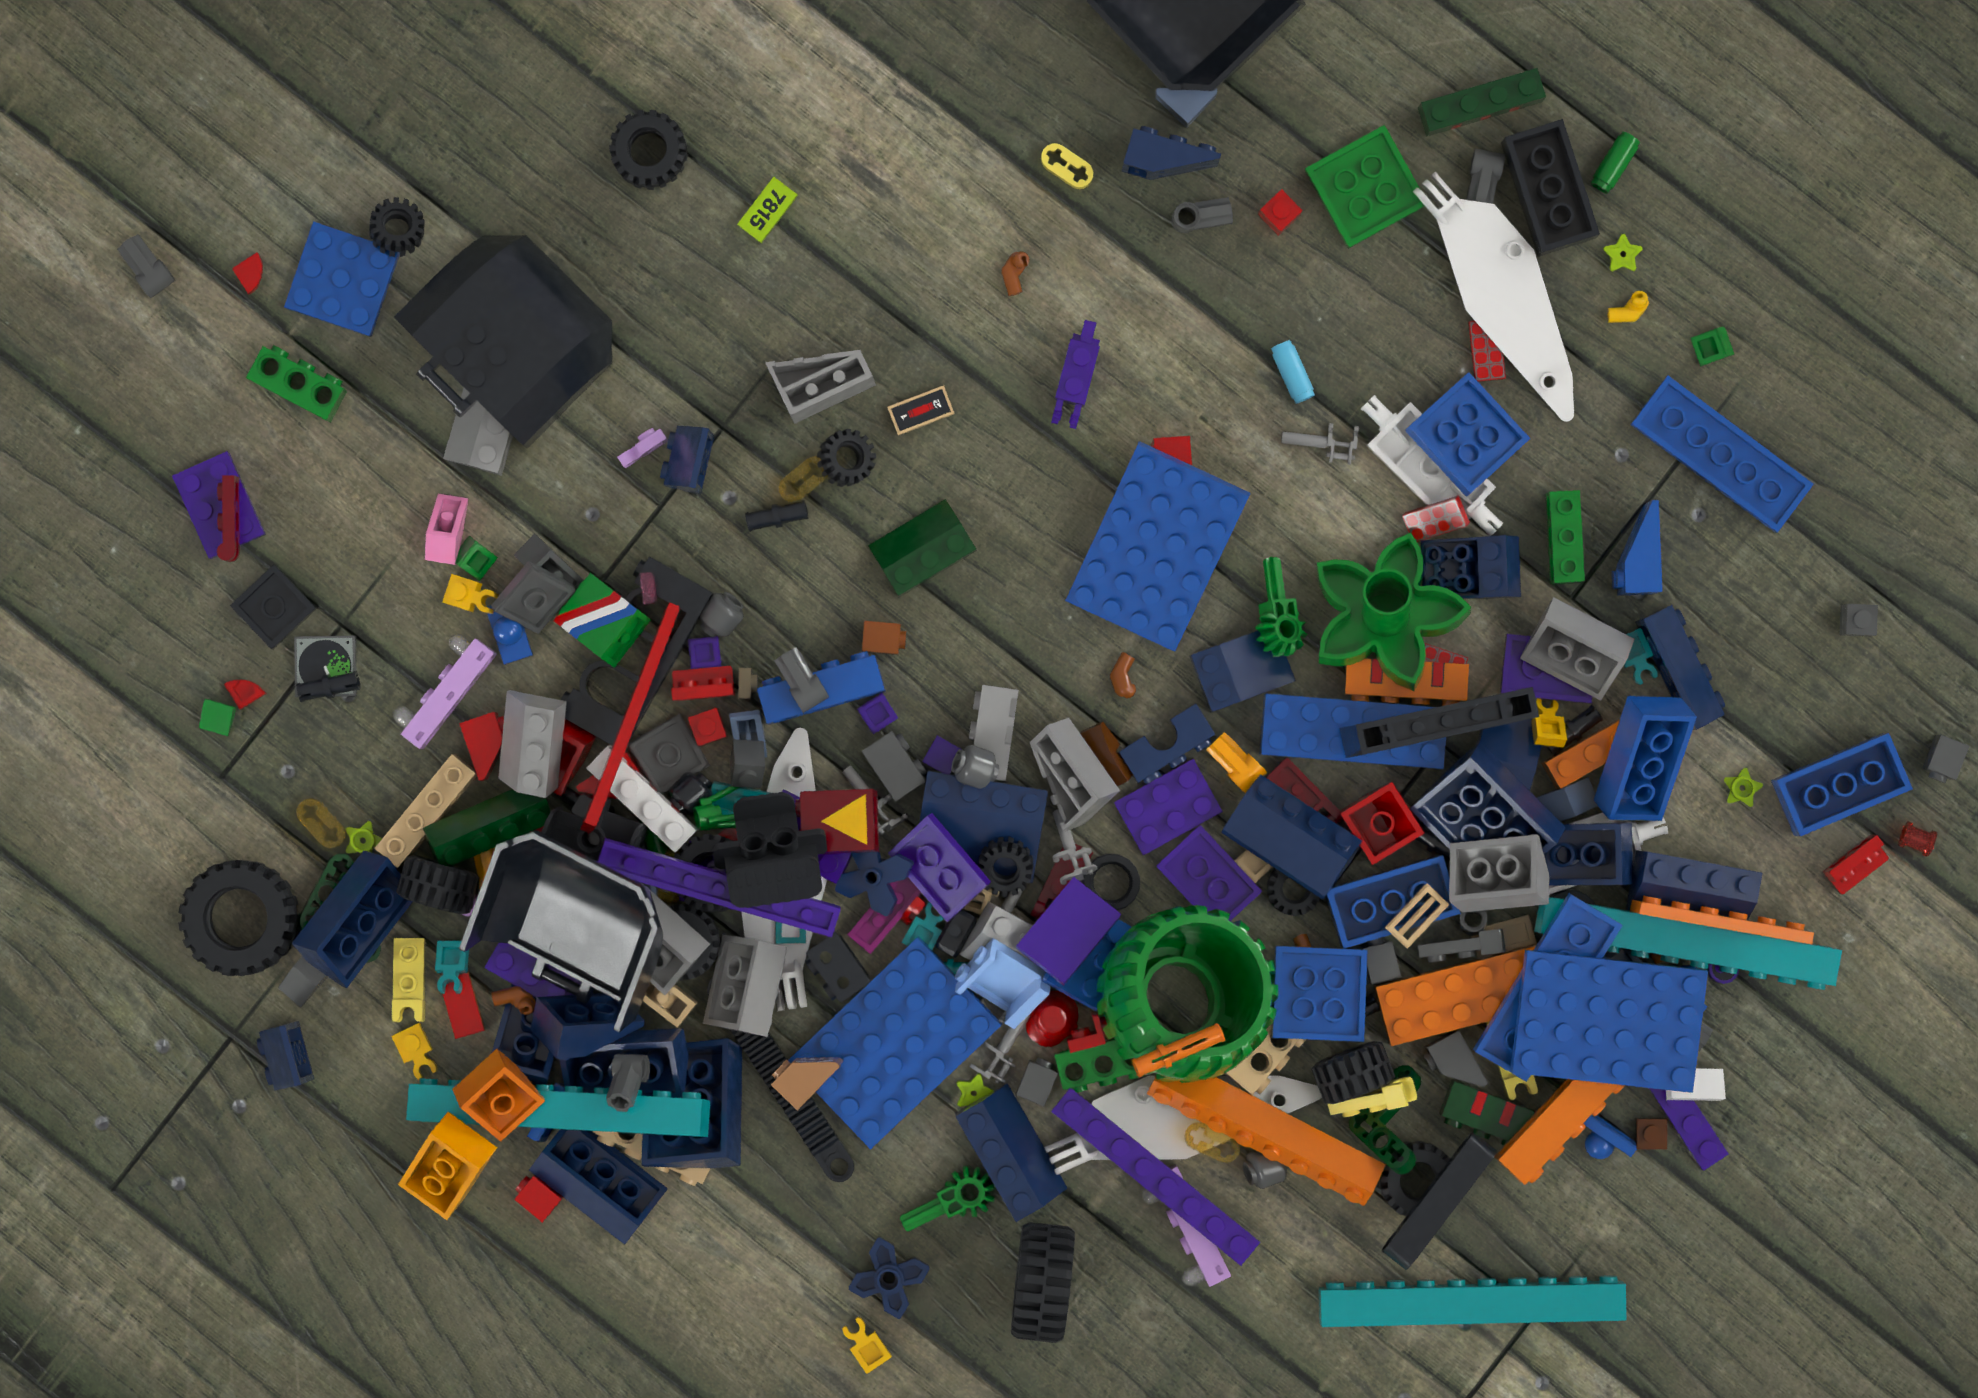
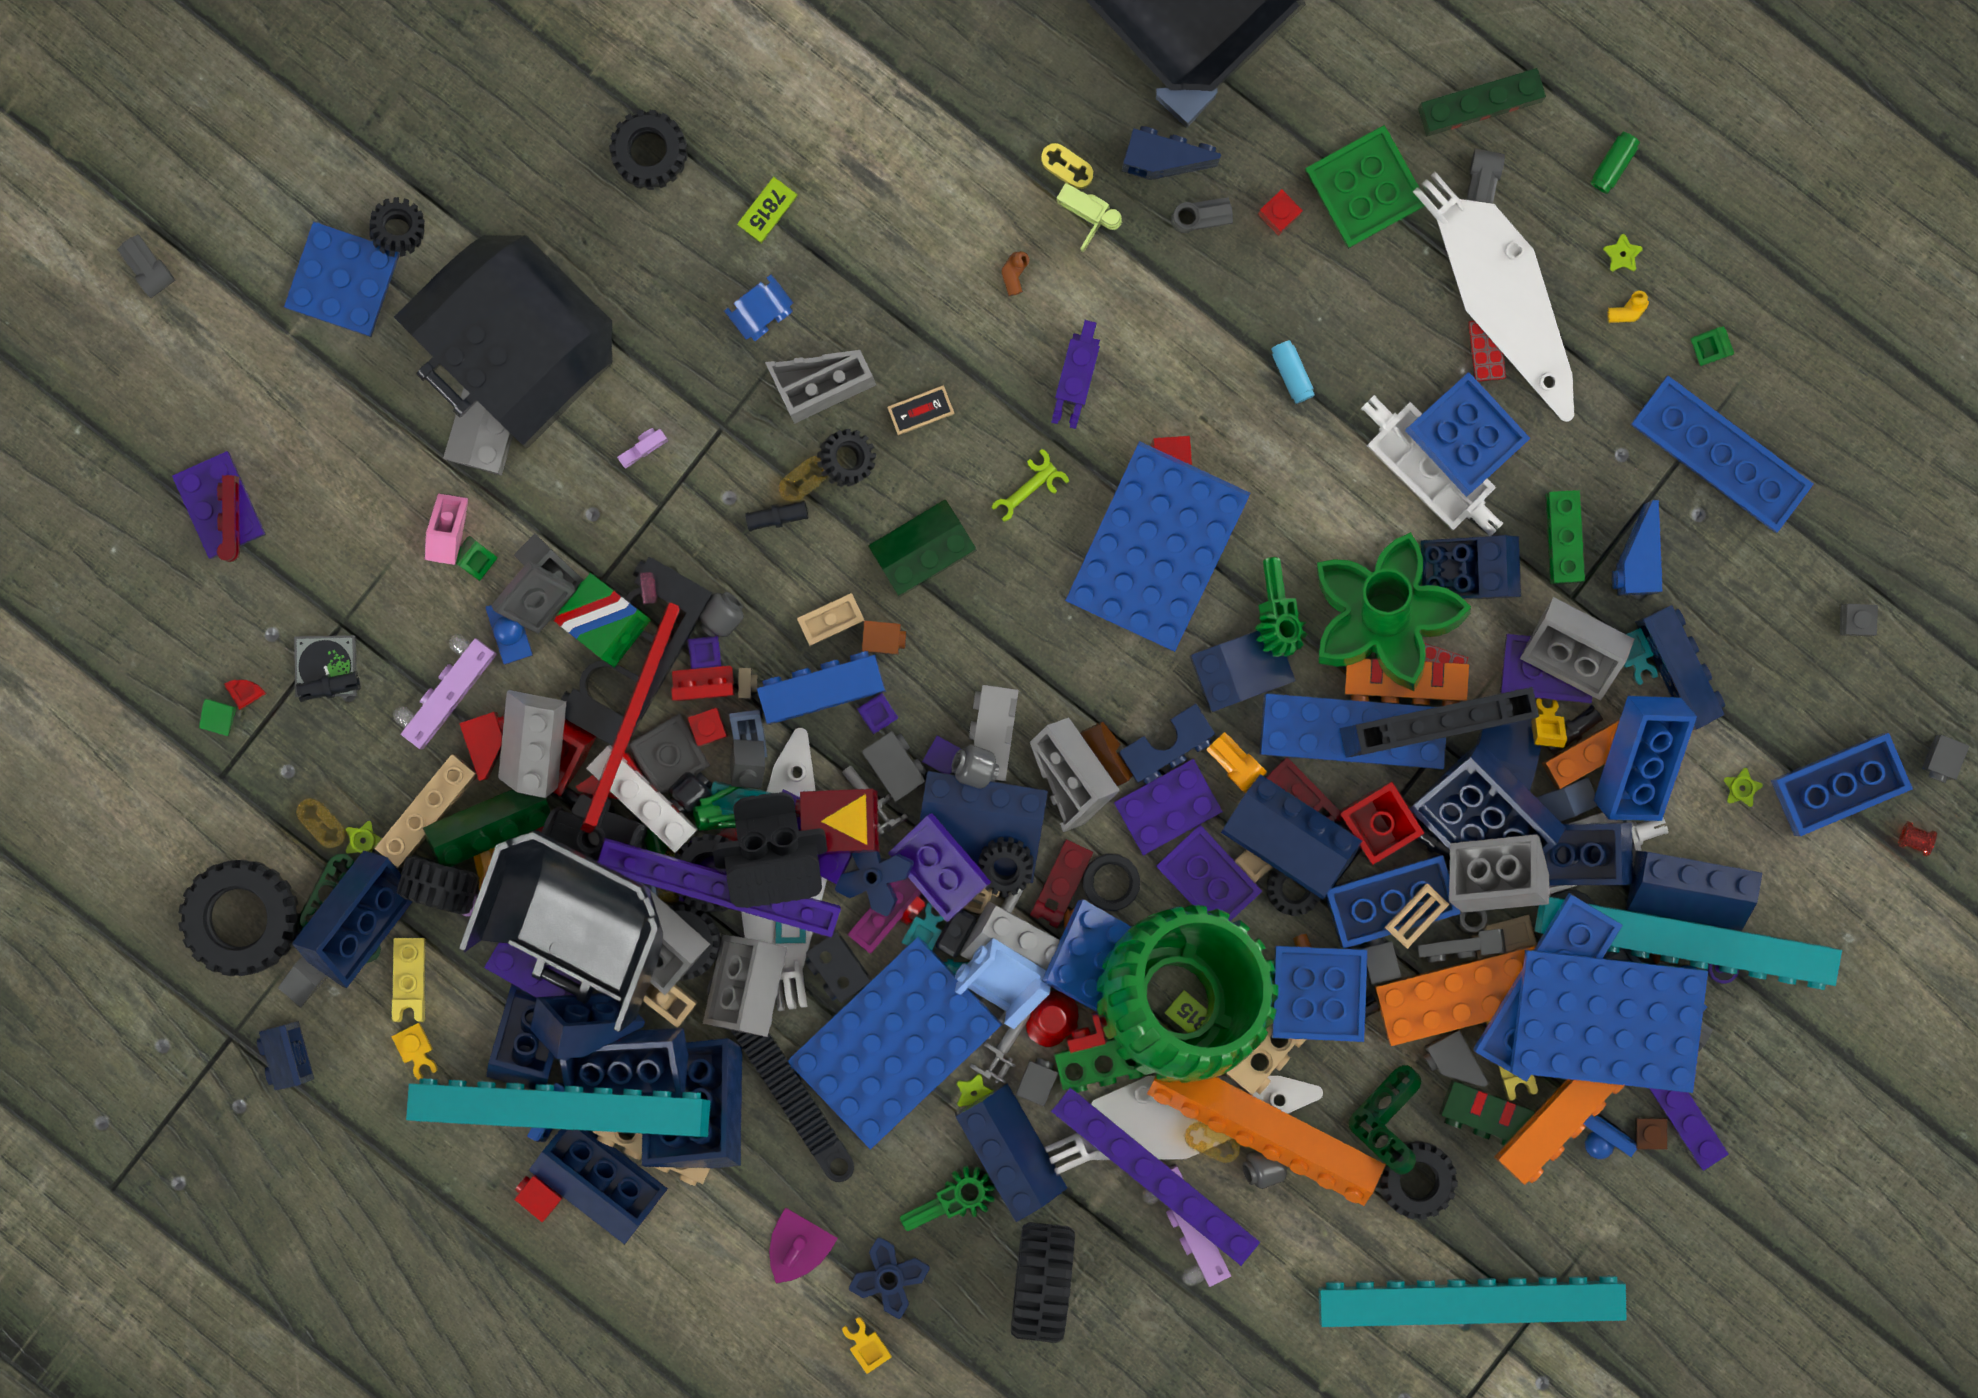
black plate [230,564,317,650] -> none
red tile [232,252,263,295] -> none
green brick [246,345,347,423] -> none
light orange brick [398,1112,498,1220] -> none
teal plate [435,941,469,994] -> none
yellow plate [442,574,499,614] -> none
red tile [443,972,485,1039] -> none
orange slope [452,1049,545,1142] -> none
dark orange arm [491,986,536,1015] -> none
dark grey piece [606,1054,650,1112] -> none
dark blue slope [660,425,714,495] -> none
medium nougat slope [771,1057,843,1111] -> none
dark grey piece [774,647,829,713] -> none
dark purple tile [1016,877,1121,986] -> none
light grey piece [1052,809,1097,885] -> none
dark orange arm [1110,652,1136,699] -> none
orange pin [1132,1023,1225,1078] -> none
light grey piece [1281,423,1359,465] -> none
black tyre [1311,1041,1395,1104] -> none
light yellow plate [1328,1076,1417,1117] -> none
black beam [1382,1132,1497,1270] -> none
red tile [1402,495,1470,542] -> none
black brick [1501,119,1600,257] -> none
orange plate [1630,896,1814,945] -> none
white tile [1666,1068,1726,1101] -> none
red bracket [1823,835,1889,895] -> none
none -> blue brick [724,274,794,341]
none -> magenta shield [769,1208,838,1284]
none -> tan plate [797,593,865,646]
none -> lime bar [991,449,1069,522]
none -> yellowish green piece [1057,183,1122,252]
none -> lime tile [1164,989,1207,1033]

